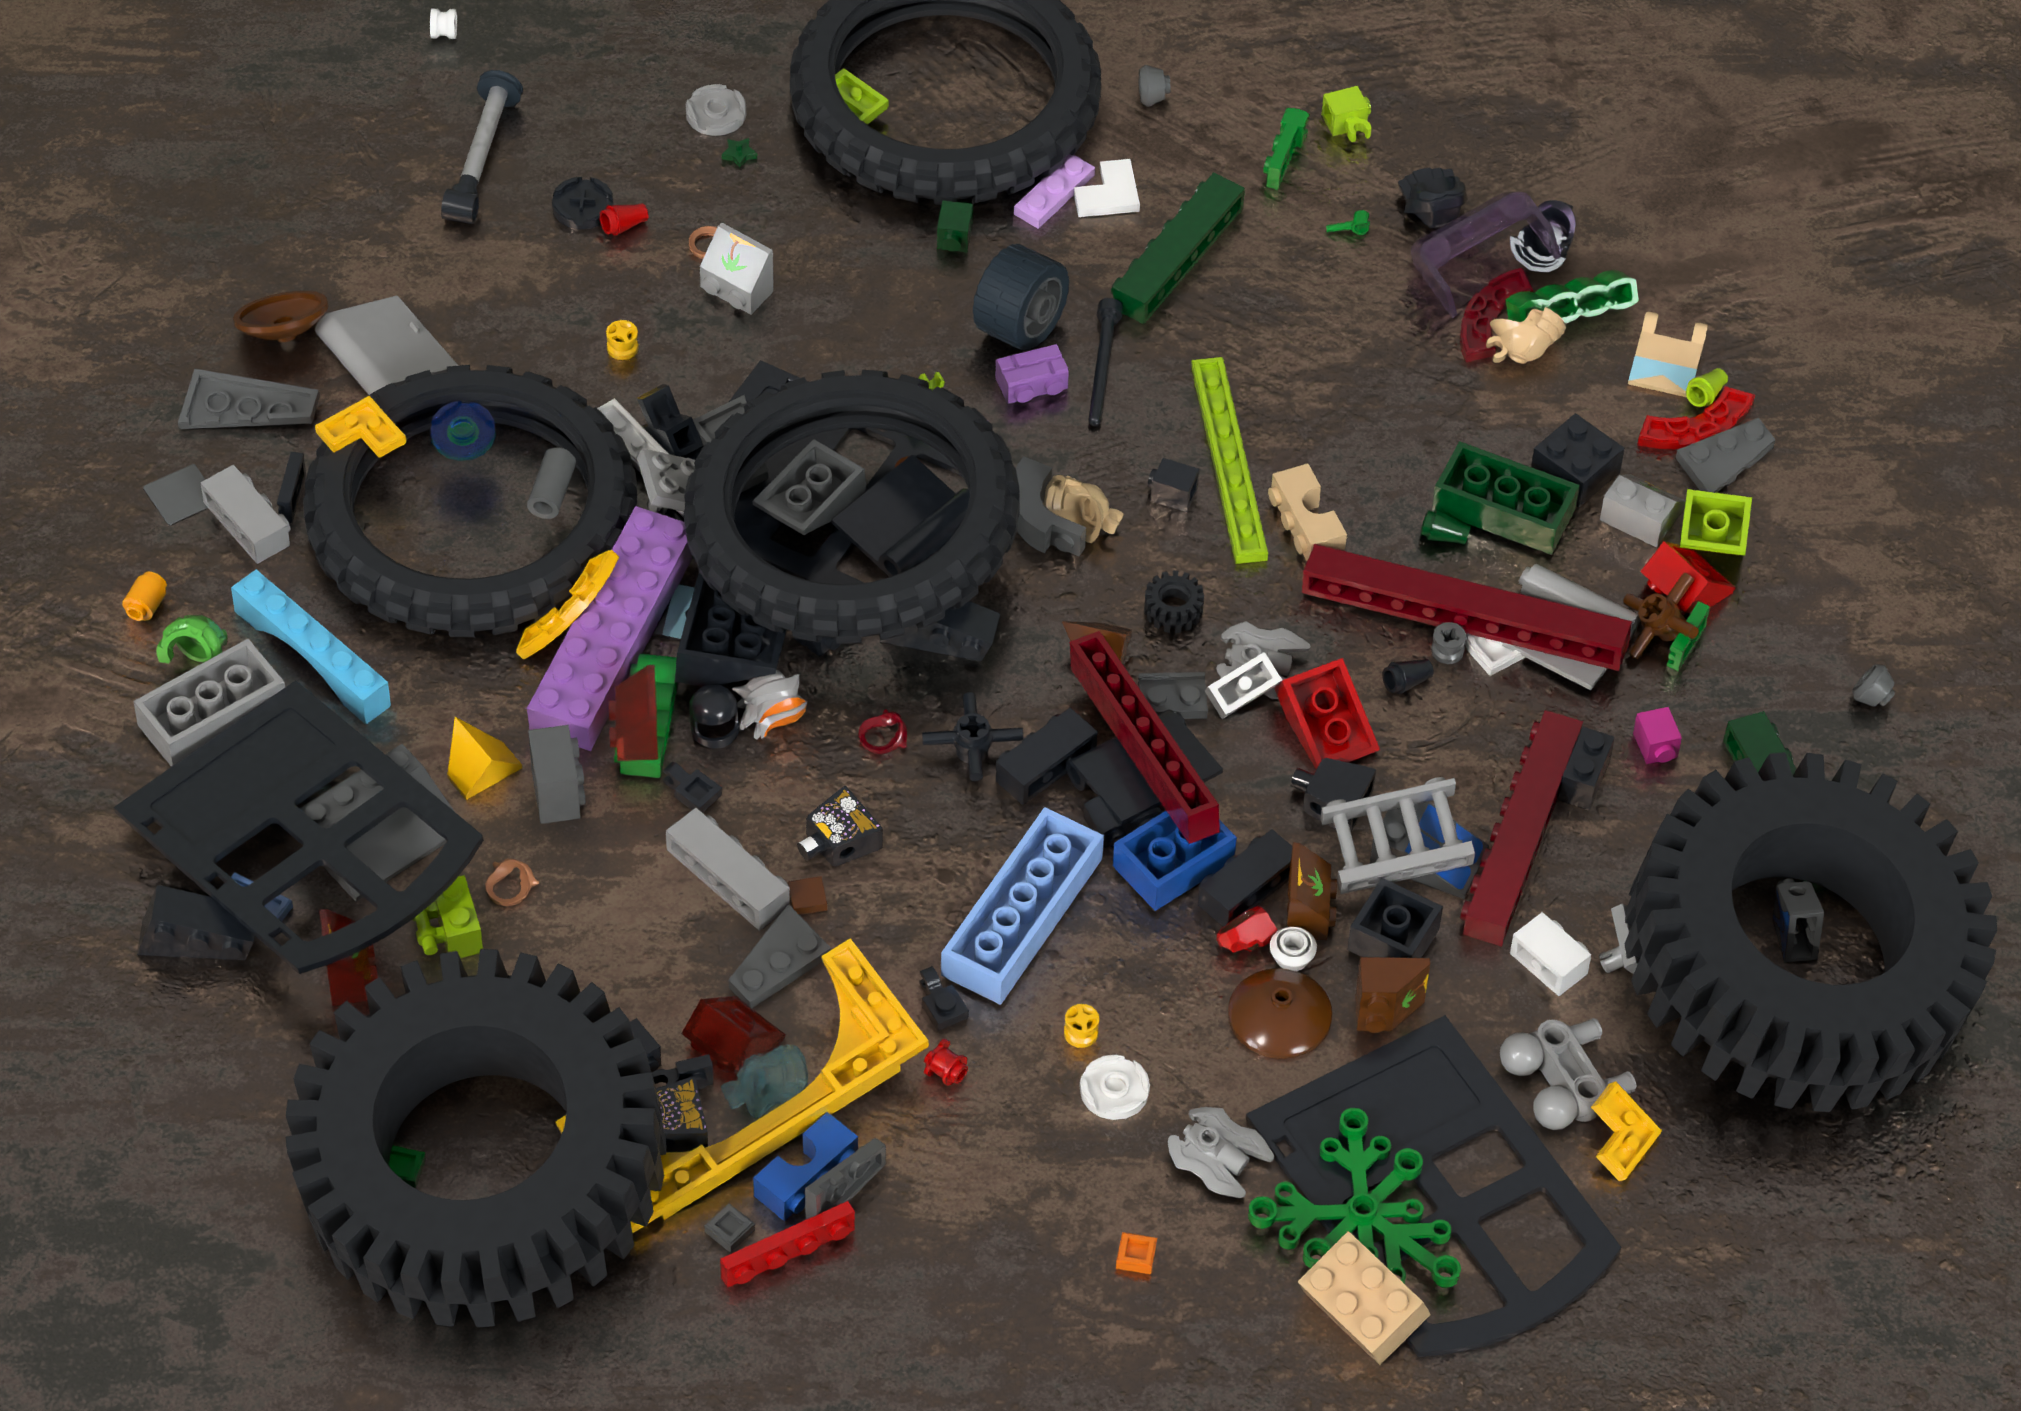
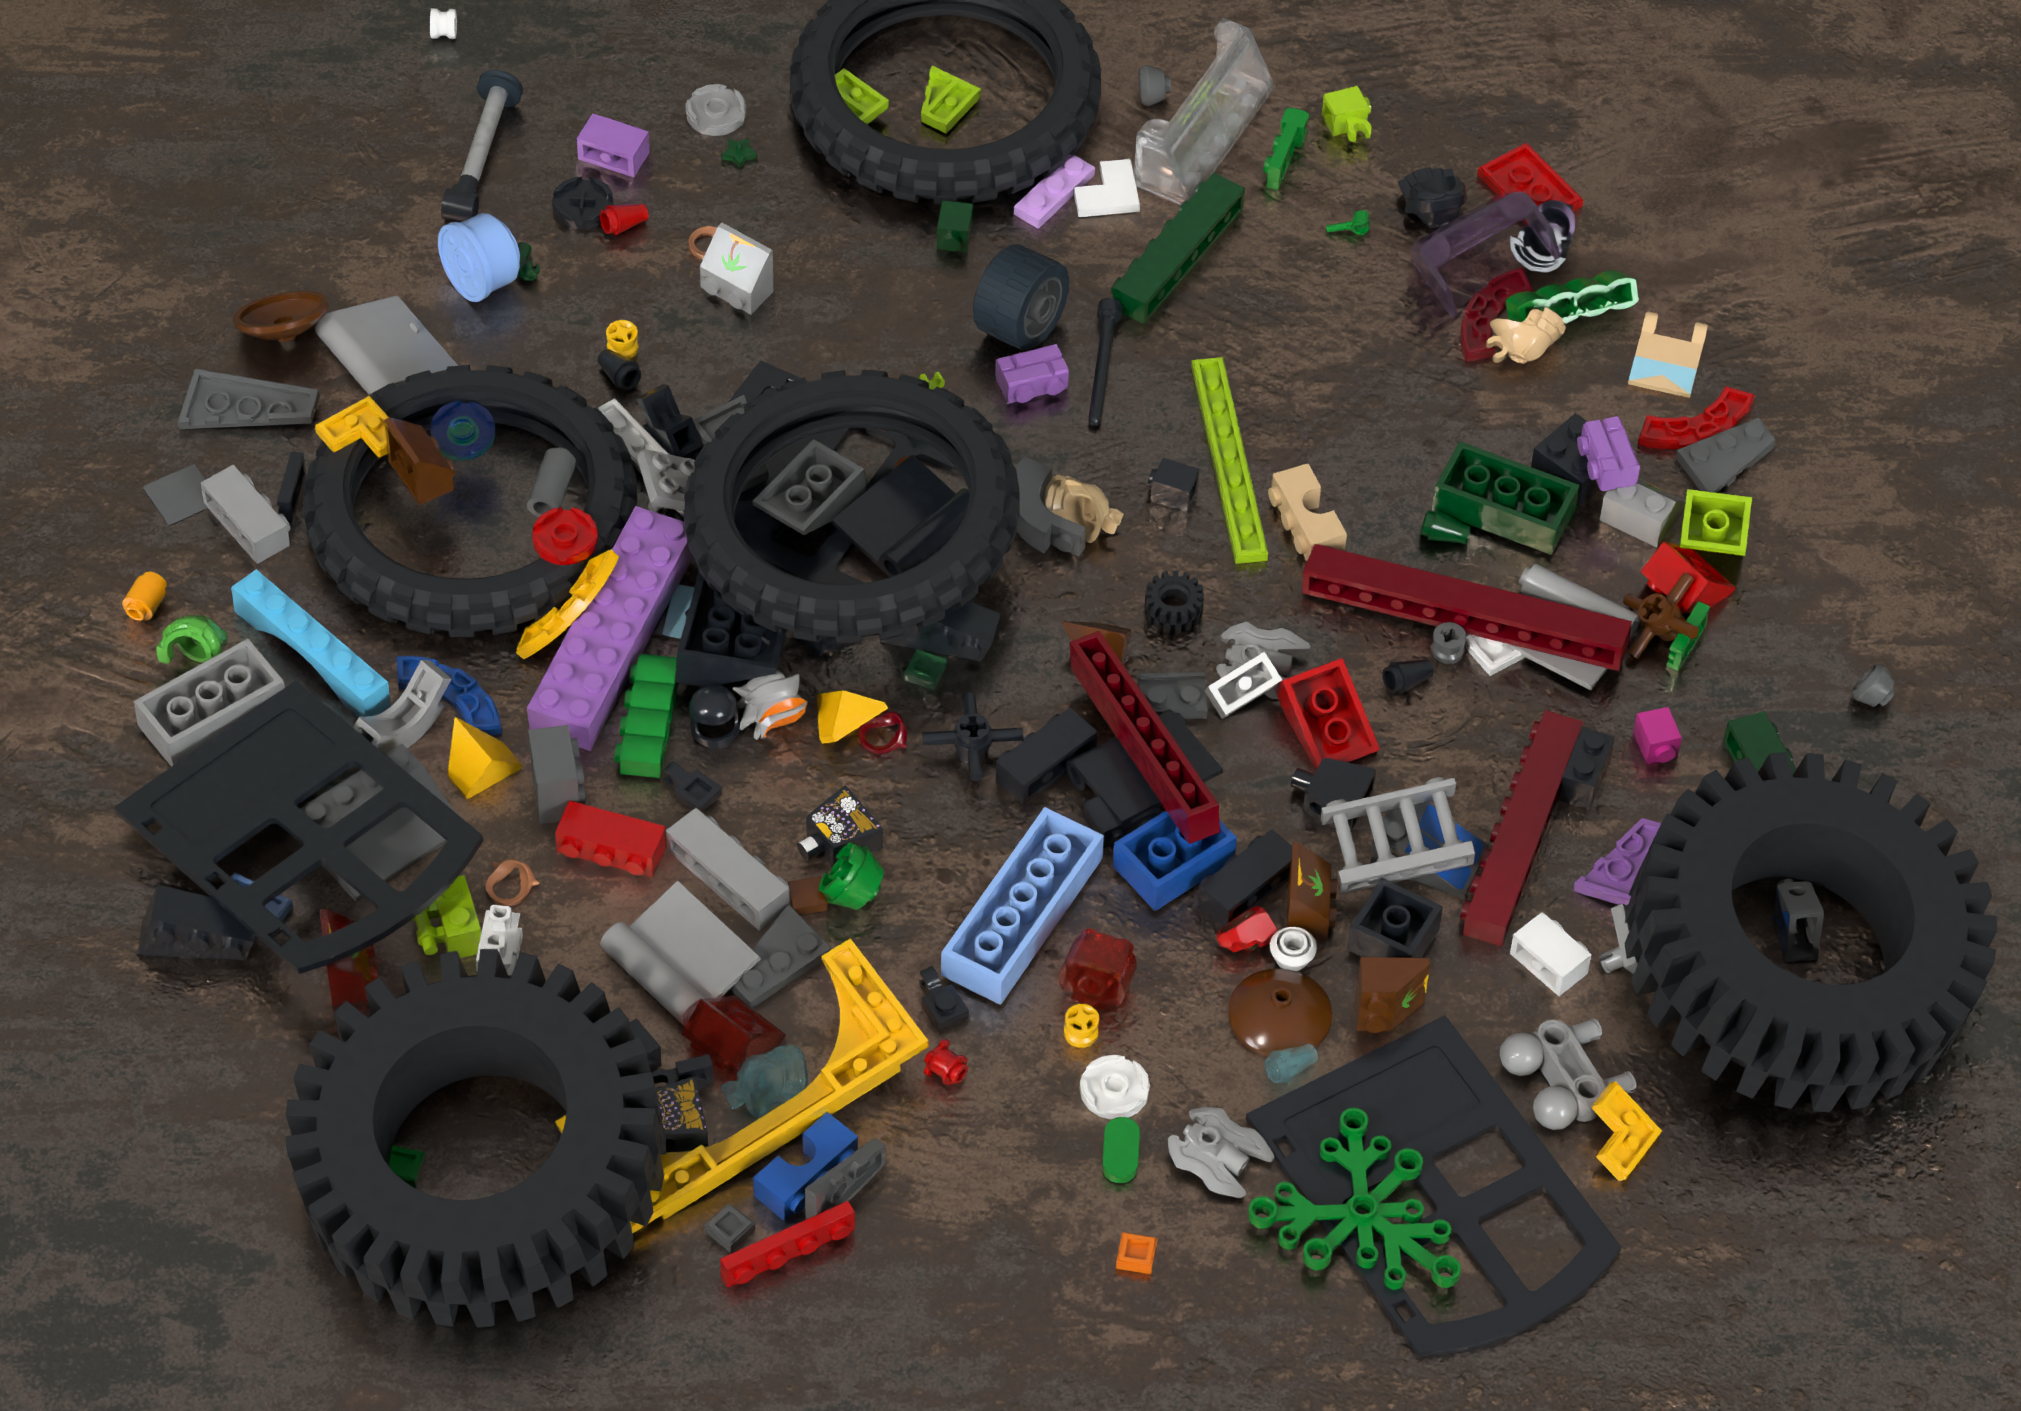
clear red slope [609,665,658,761] -> none
tan brick [1298,1231,1431,1365] -> none
lime cone [1686,368,1728,407] -> none
none -> light grey arch [353,660,452,754]
none -> reddish brown slope [384,417,456,505]
none -> blue tile [396,656,502,736]
none -> light blue wheel [438,213,520,302]
none -> white hips [476,905,523,975]
none -> dark green arm [517,242,540,281]
none -> red tile [532,507,598,565]
none -> red brick [555,800,666,878]
none -> medium lavender brick [577,113,650,177]
none -> black cone [597,349,641,390]
none -> light grey door [600,881,761,1026]
none -> yellow slope [816,690,888,744]
none -> green cone [818,842,884,910]
none -> clear green tile [904,649,947,690]
none -> lime wing [921,66,981,134]
none -> clear red brick [1058,928,1137,1011]
none -> green tile [1102,1117,1140,1183]
none -> clear windscreen [1134,18,1274,205]
none -> clear light blue cone [1264,1043,1318,1084]
none -> red tile [1477,143,1584,225]
none -> medium lavender wing [1574,818,1661,906]
none -> medium lavender brick [1577,416,1640,491]

